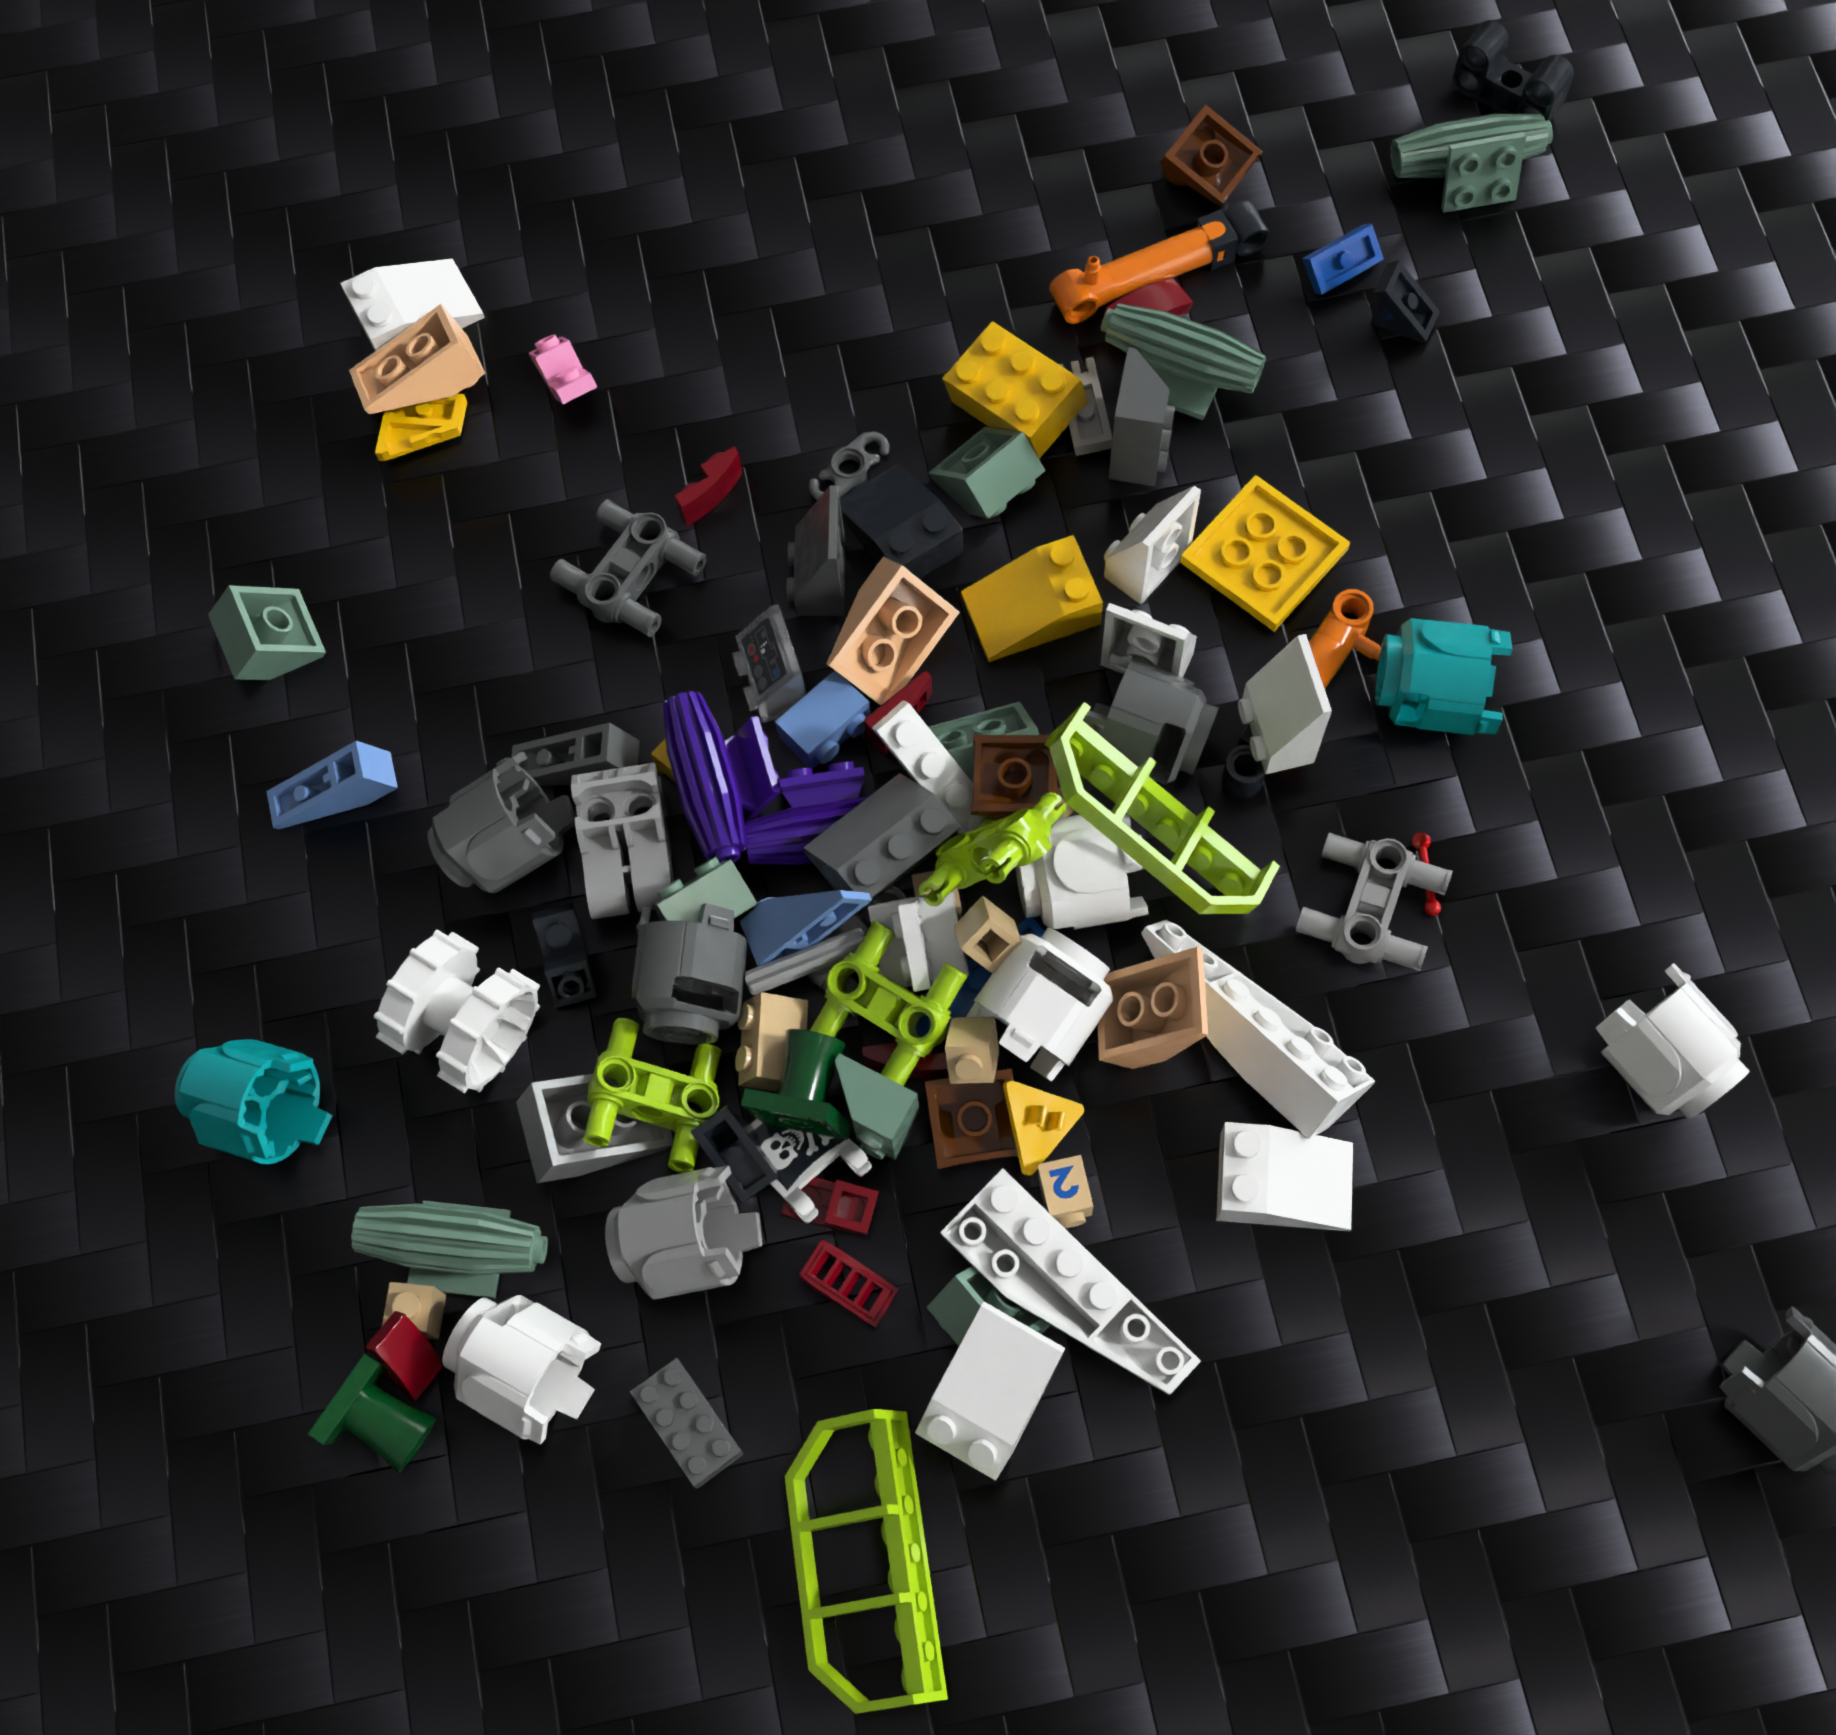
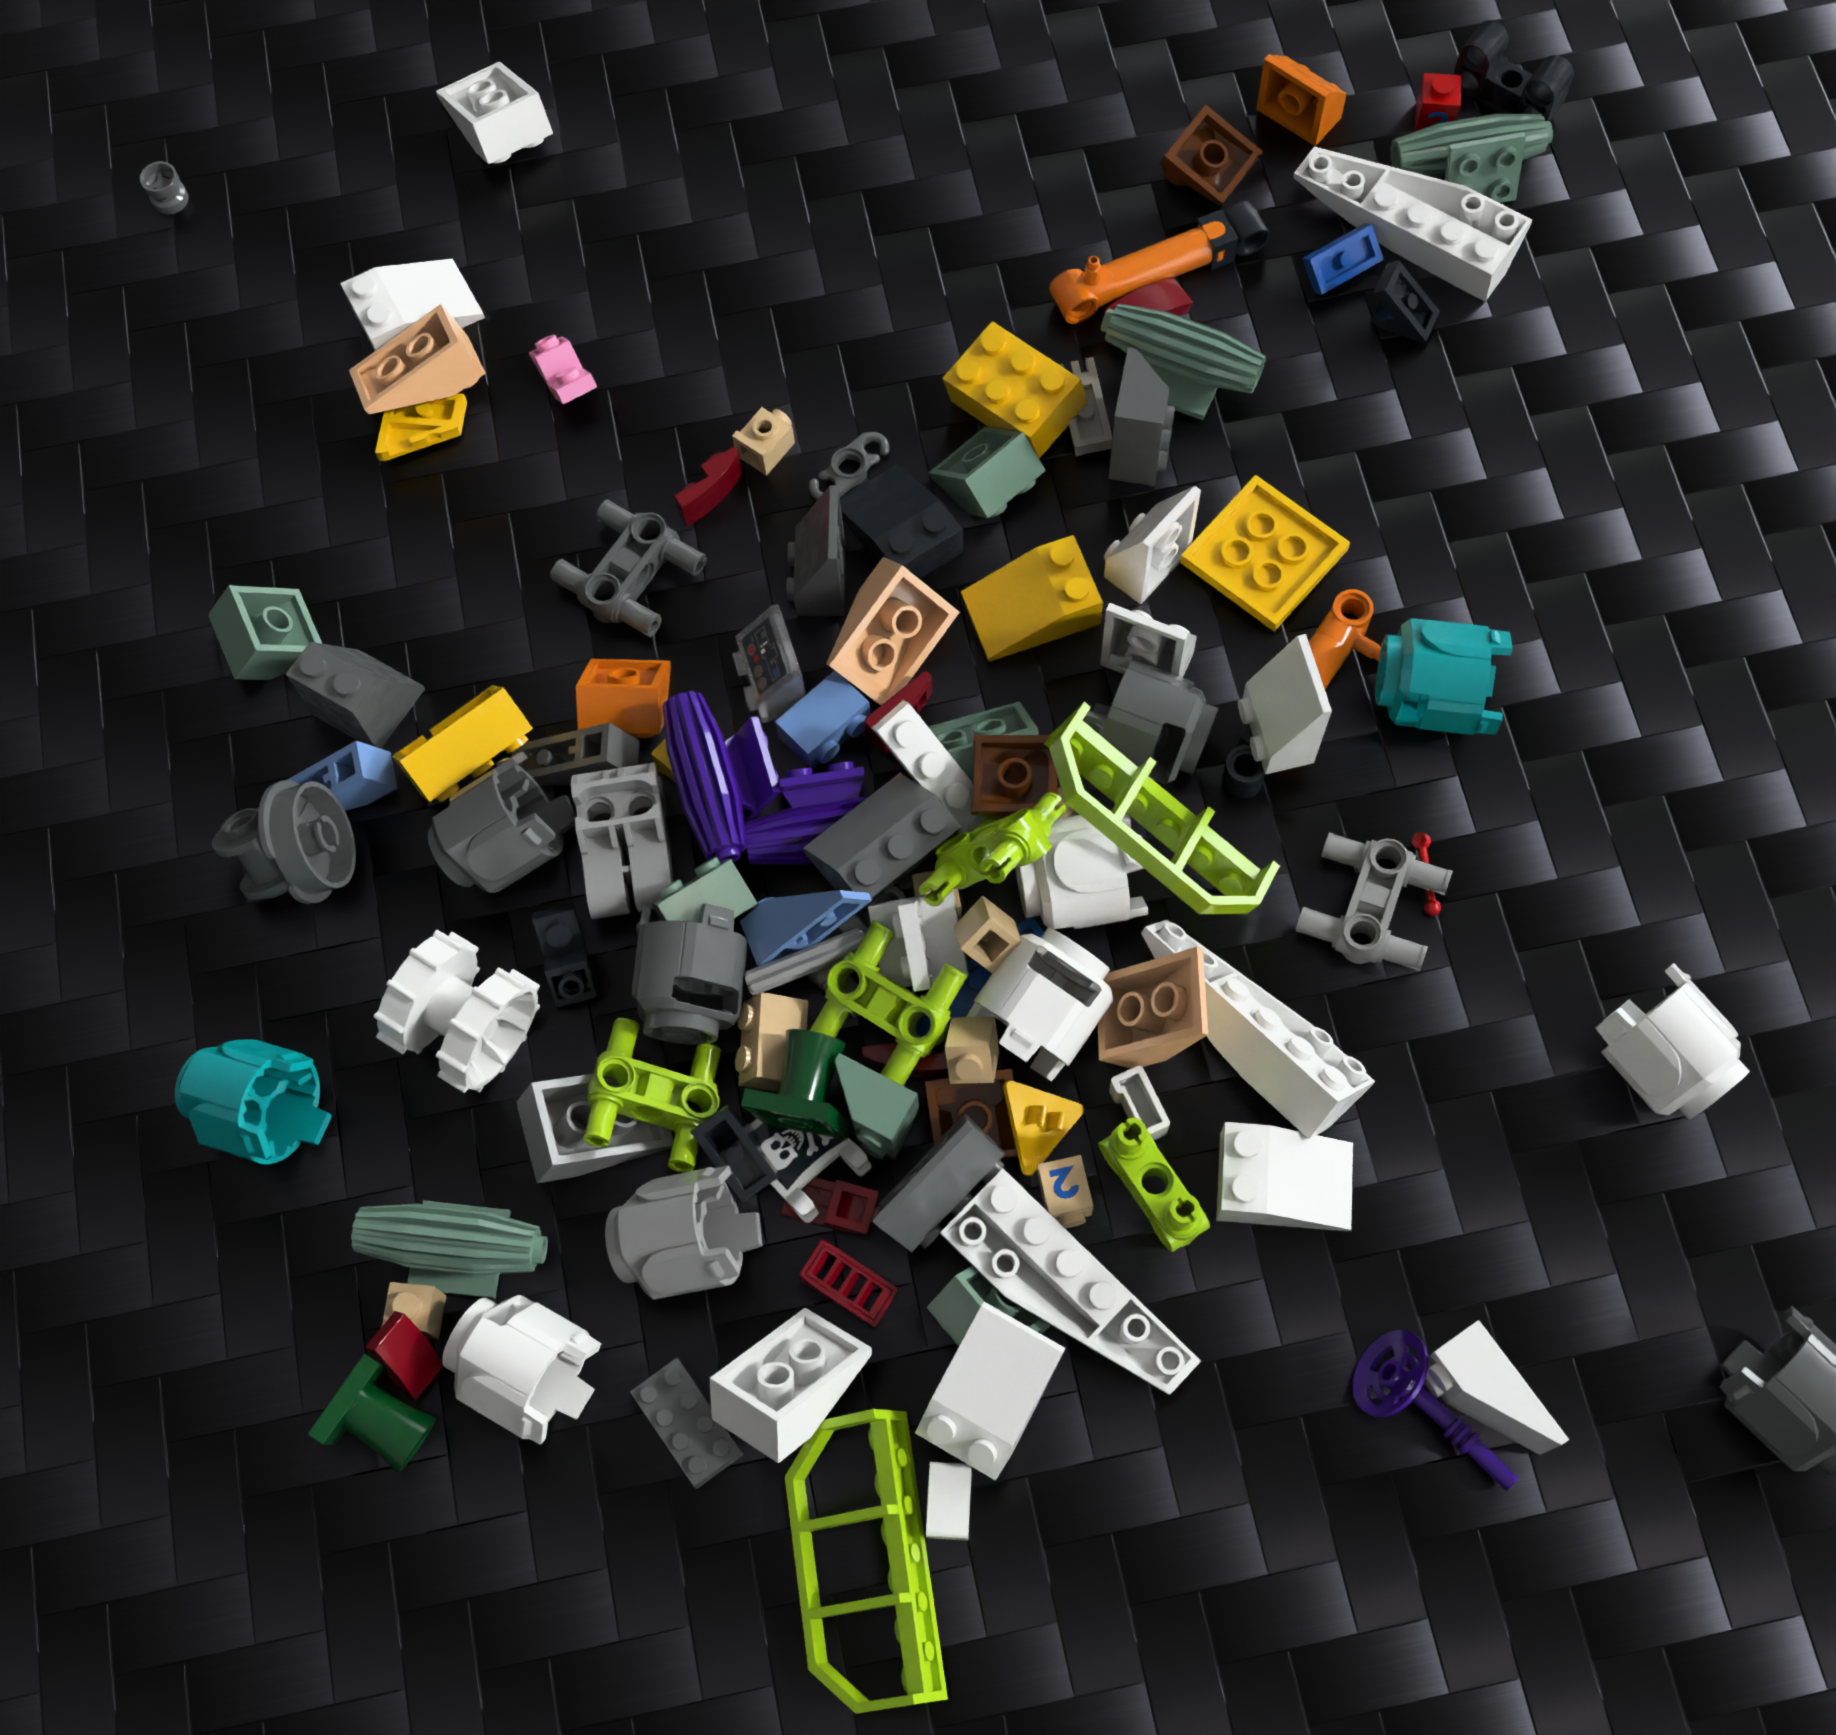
none -> dark grey wheel [140,161,188,215]
none -> dark grey piece [212,780,356,904]
none -> dark grey slope [285,642,425,749]
none -> yellow piece [392,685,533,802]
none -> white slope [436,61,553,164]
none -> orange slope [576,658,671,739]
none -> white slope [710,1308,872,1463]
none -> tan brick [732,407,795,476]
none -> dark grey slope [872,1113,1005,1252]
none -> white piece [926,1462,972,1541]
none -> lime piece [1098,1117,1210,1252]
none -> white piece [1109,1066,1170,1140]
none -> orange slope [1256,54,1347,146]
none -> white wedge [1293,147,1532,302]
none -> dark purple dish [1353,1330,1519,1492]
none -> red brick [1415,73,1461,132]
none -> white slope [1419,1320,1569,1455]

